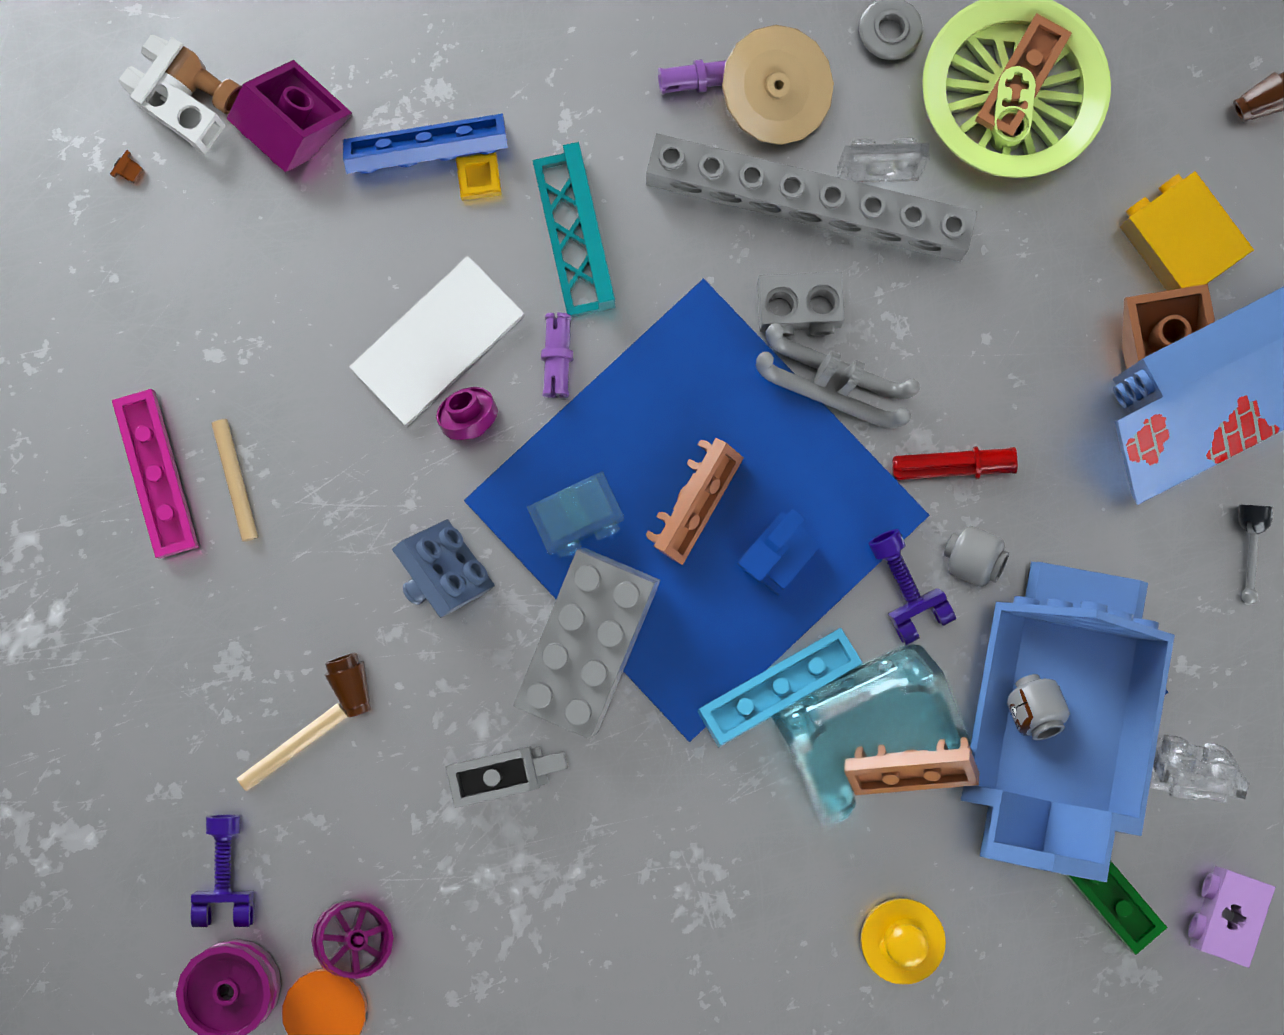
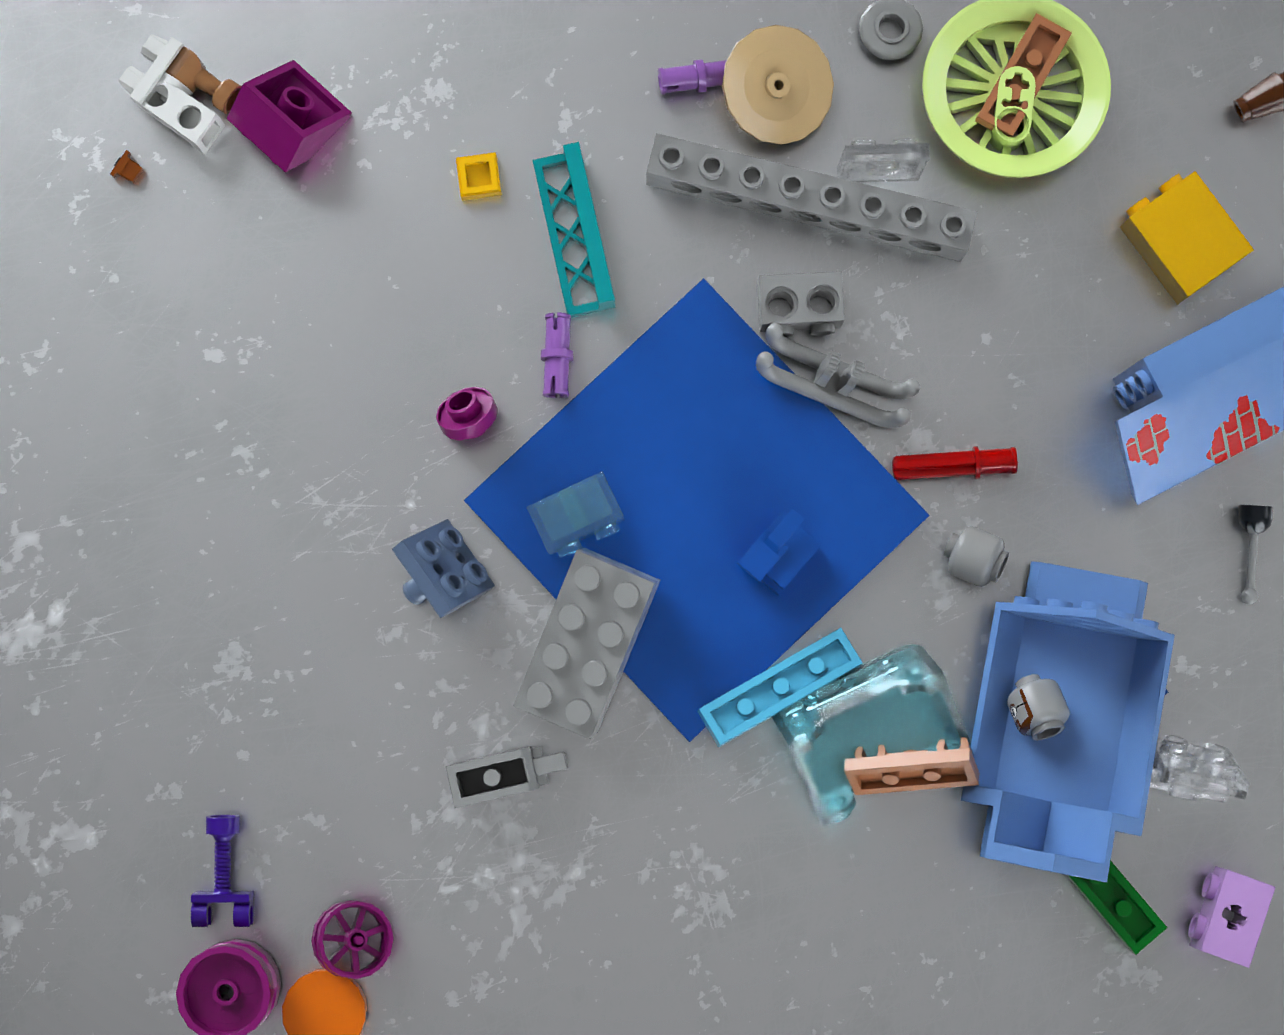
dark pink plate [112,389,199,559] -> none
tan bar [211,419,258,542] -> none
tan bar [237,703,347,791] -> none
reddish brown cone [325,653,371,718] -> none
blue plate [343,113,508,174] -> none
white tile [349,255,525,427] -> none
nougat plate [646,438,744,565] -> none
yellow plate [861,898,946,984] -> none
dark purple bar [868,529,956,645] -> none
nougat slope [1122,284,1215,369] -> none

